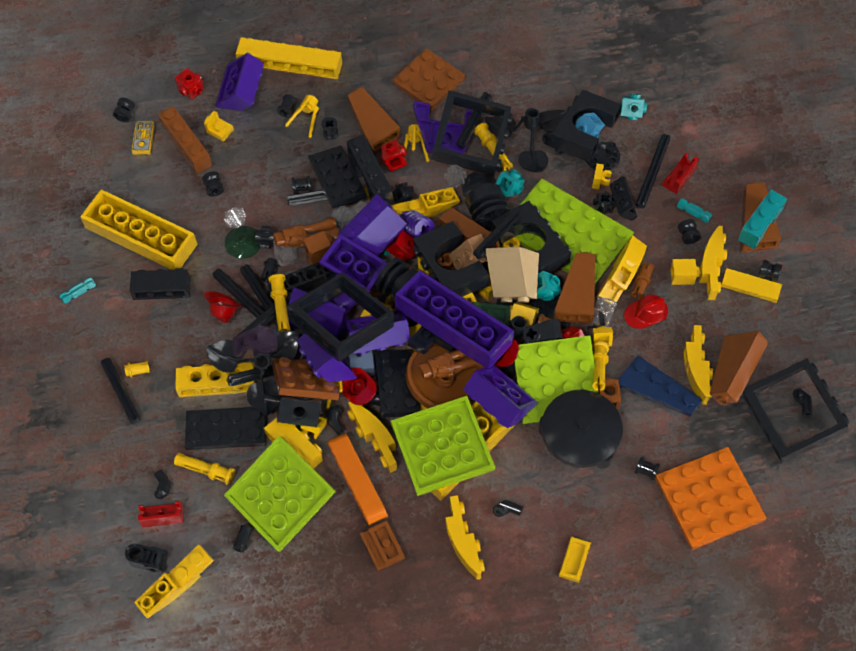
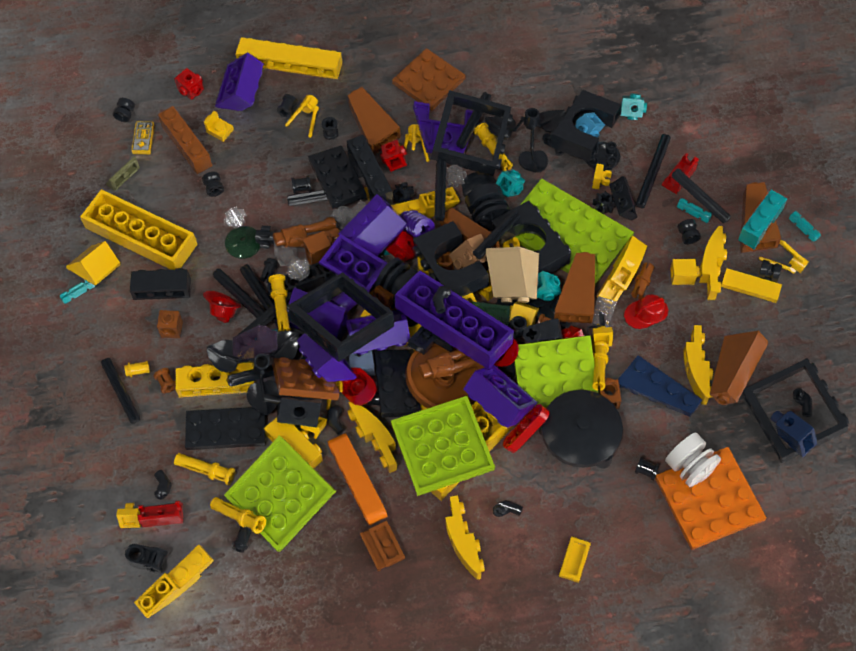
none -> yellow slope [66,241,120,286]
none -> olive slope [106,156,140,191]
none -> yellow tile [116,503,141,528]
none -> dark orange bush [153,368,176,394]
none -> dark orange brick [157,310,183,338]
none -> yellow pin [210,497,266,534]
none -> clear gear [286,257,311,281]
none -> reddish brown tile [373,285,394,308]
none -> black arm [432,286,451,314]
none -> black axle [434,159,446,221]
none -> red beam [503,404,549,453]
none -> white wheel [665,433,721,487]
none -> black axle [671,168,731,223]
none -> yellow plant [758,240,809,274]
none -> dark blue torso [771,410,817,458]
none -> teal axle [789,211,821,242]

